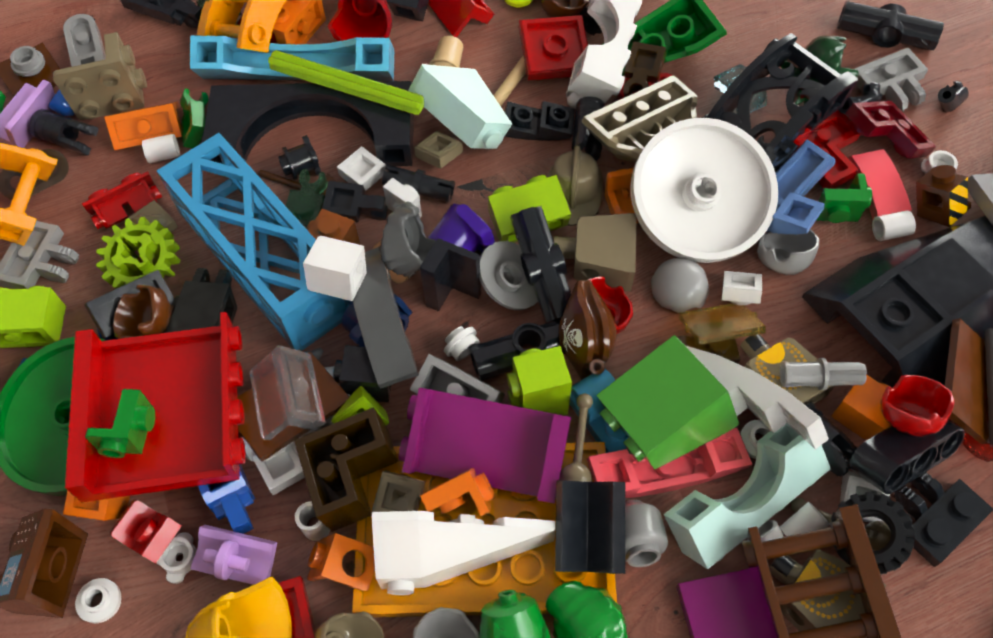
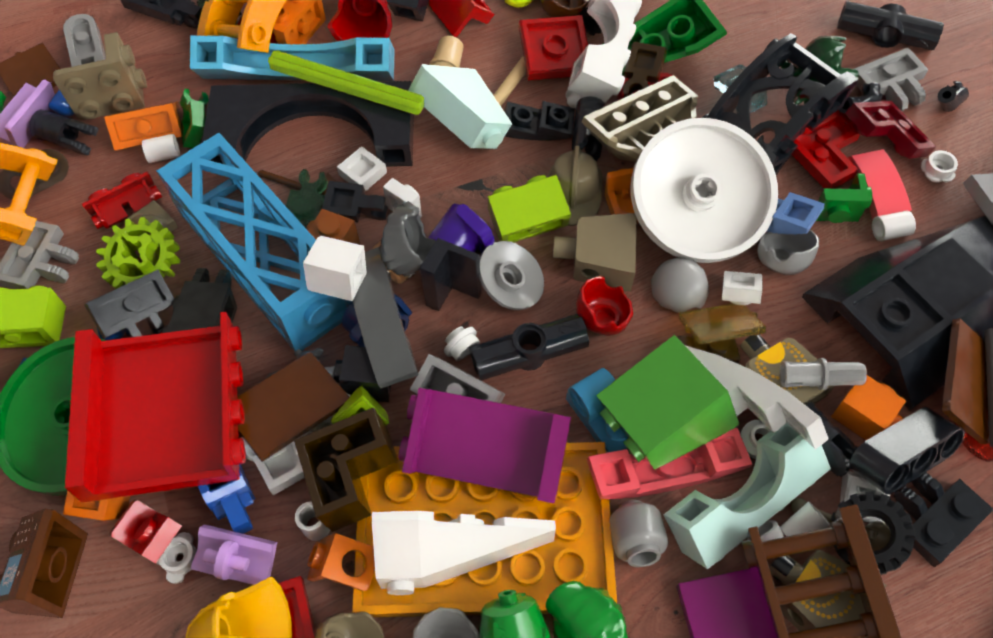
light grey plate [10,46,45,77] -> none
white plate [75,578,121,624] -> none
green bracket [85,389,155,458] -> none
reddish brown hair [113,284,171,339] -> none
clear panel [250,345,326,440] -> none
black brick [278,135,322,180] -> none
dark tan tile [371,470,426,513] -> none
black pin [382,164,455,203] -> none
dark tan tile [414,131,463,169] -> none
orange bracket [420,468,495,516] -> none
lime brick [507,346,572,416] -> none
black piece [510,206,571,323] -> none
black panel [555,480,625,574] -> none
reddish brown hat [559,280,616,380] -> none
dark tan hinge [559,393,593,482] -> none
medium blue tile [775,139,835,200] -> none
red hair [880,375,955,437] -> none
reddish brown brick [916,165,971,227] -> none

